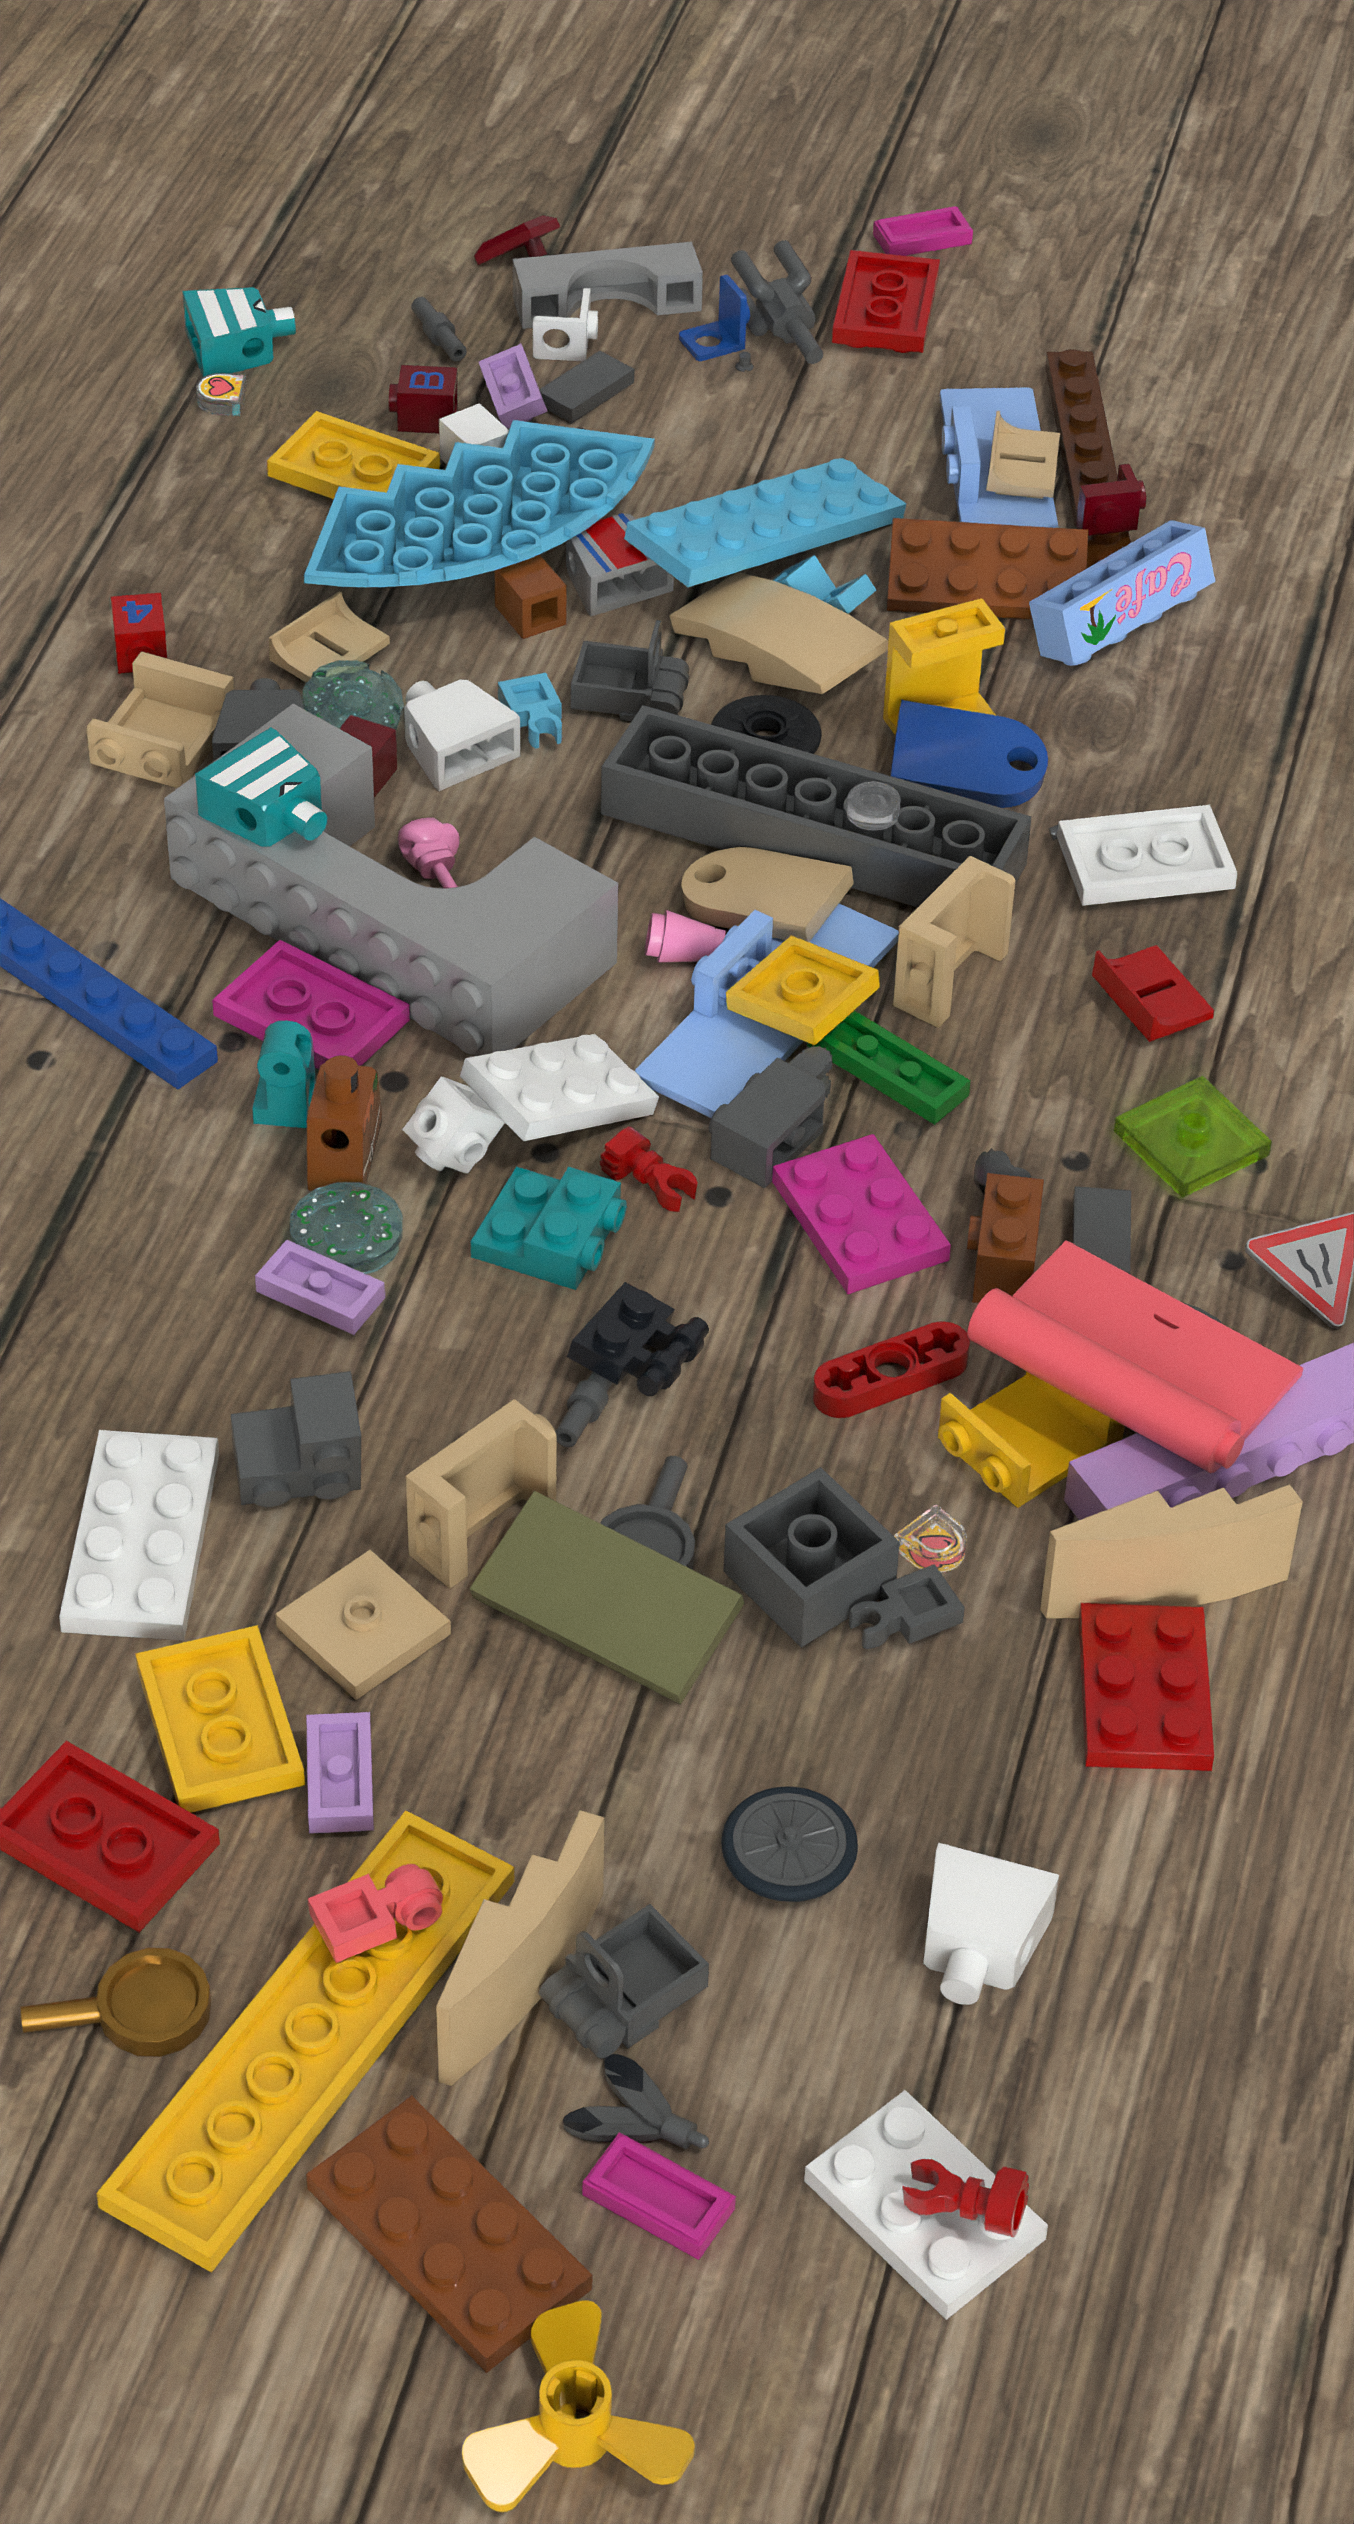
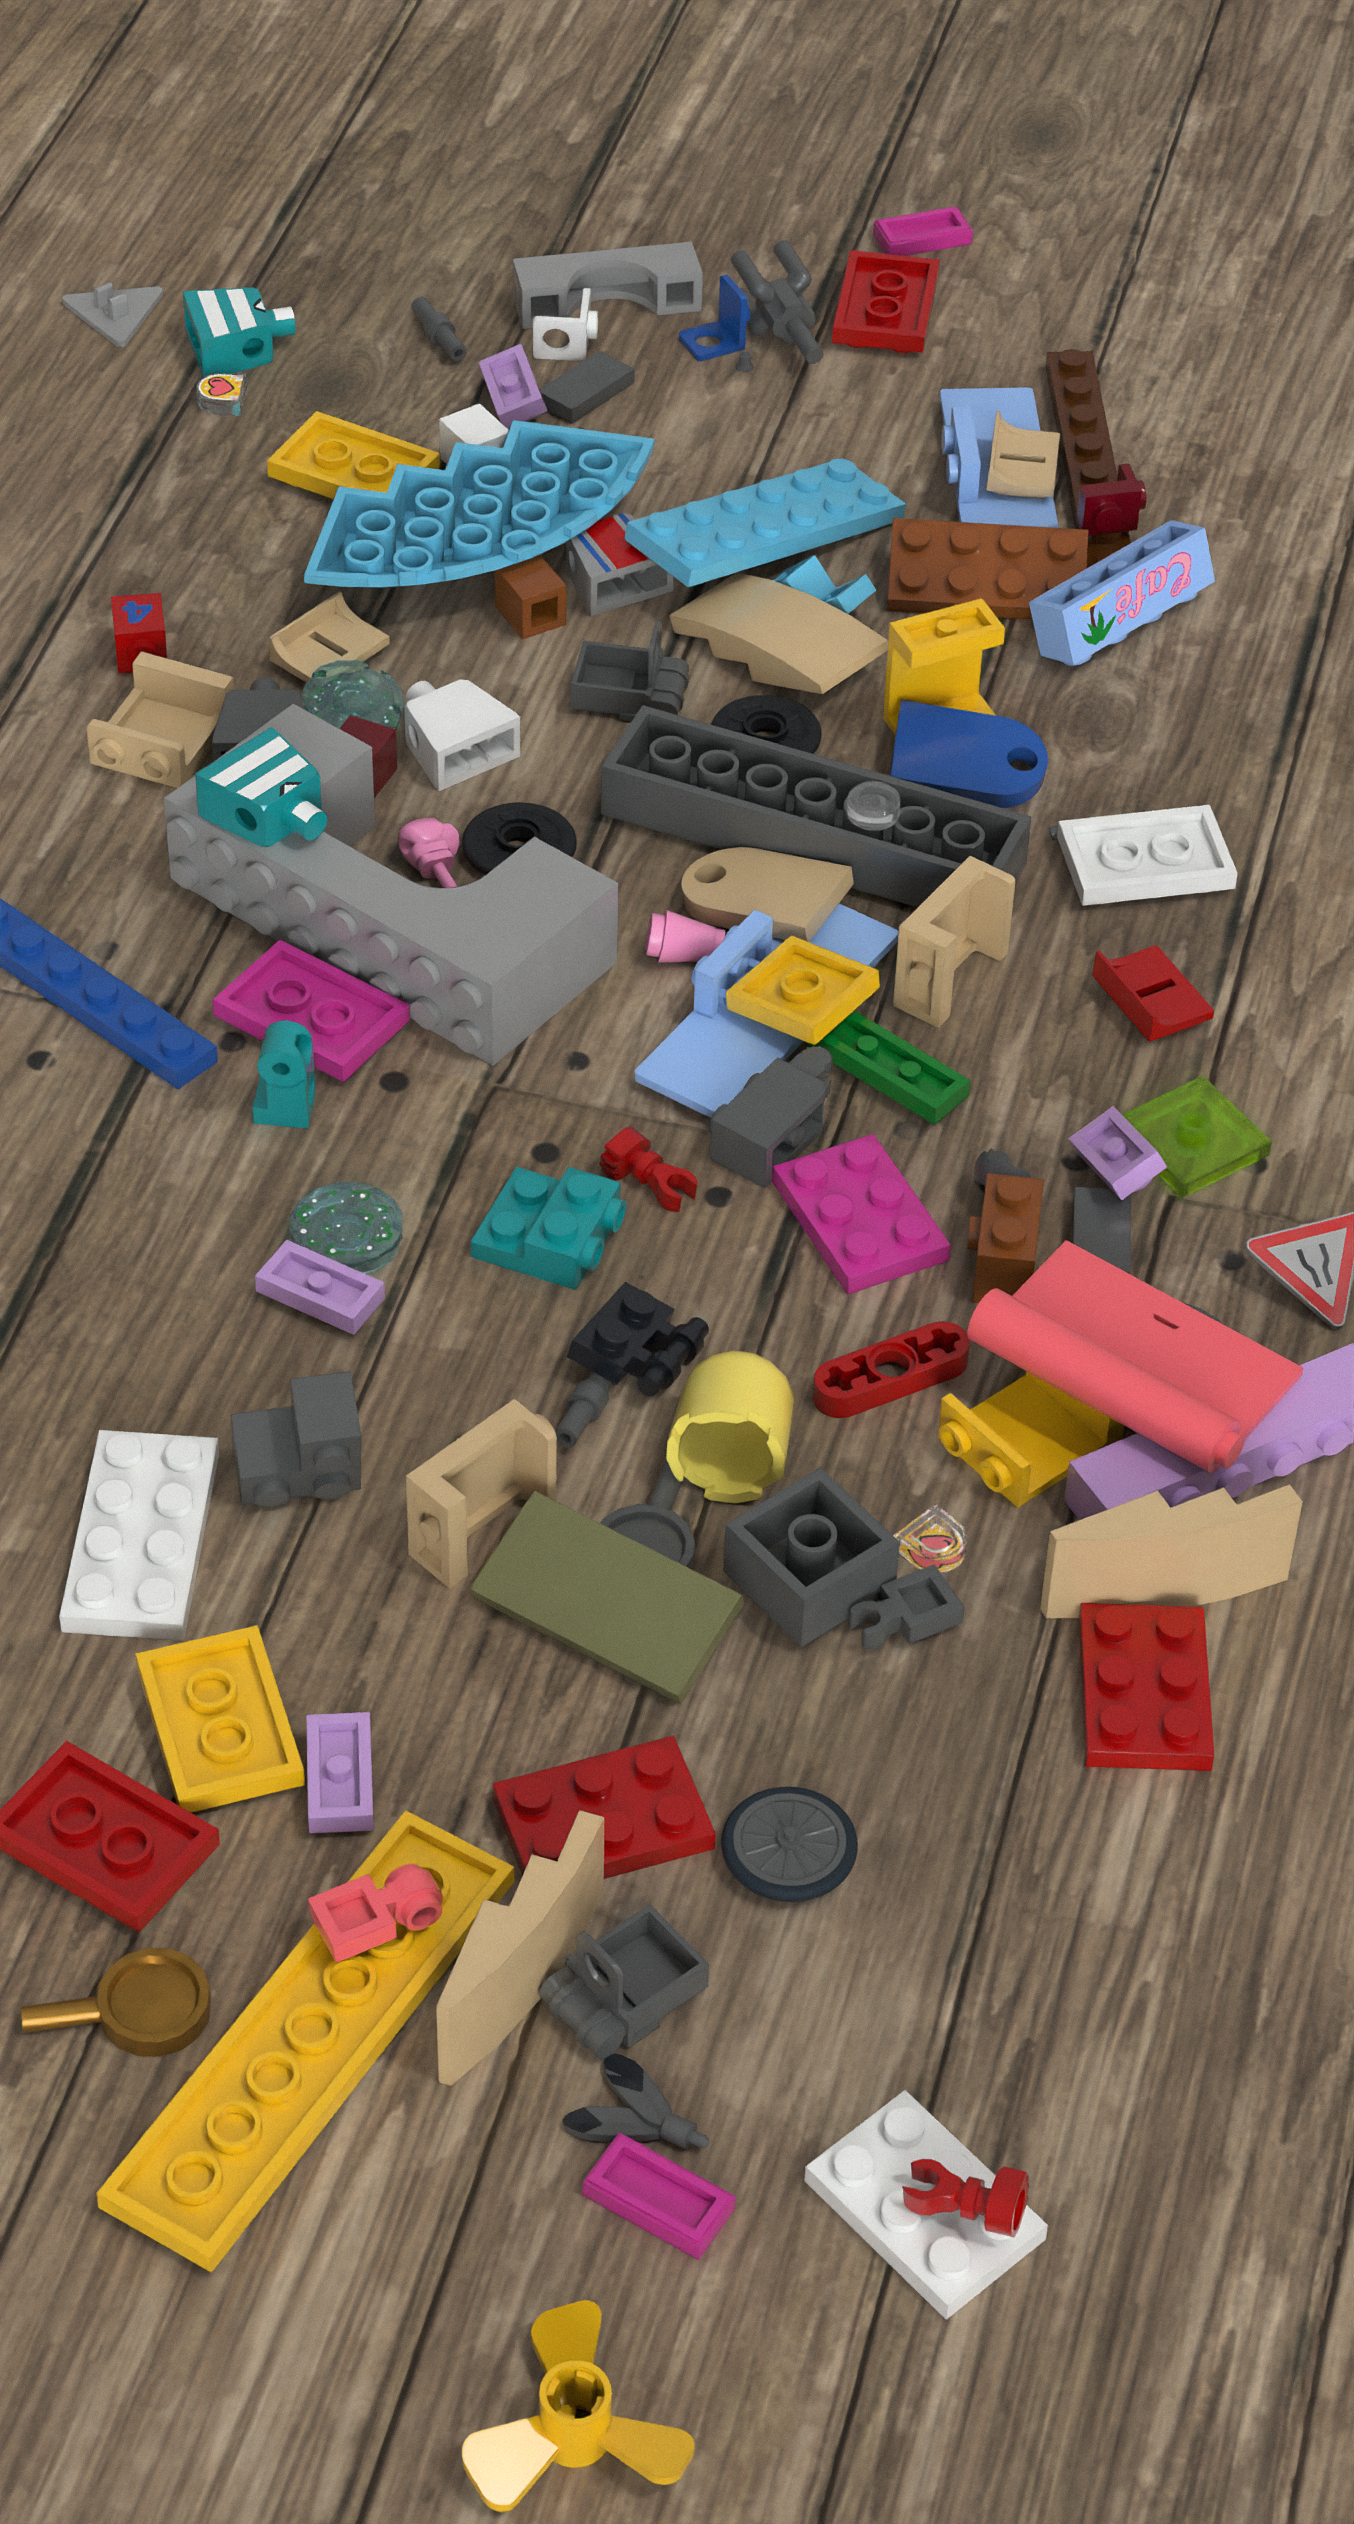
tan plate [275,1550,451,1700] -> none
dark orange plate [306,2095,593,2373] -> none
dark orange torso [307,1055,382,1196] -> none
dark red brick [389,365,458,434] -> none
white brick [402,1076,505,1174] -> none
white plate [460,1034,659,1141] -> none
dark red piece [474,215,561,265] -> none
medium azure plate [498,673,562,748] -> none
white torso [923,1843,1059,2005] -> none
none -> light grey piece [62,282,163,347]
none -> black wheel [462,802,577,875]
none -> red plate [492,1735,716,1879]
none -> light yellow cylinder [666,1350,794,1504]
none -> lavender plate [1068,1106,1167,1200]

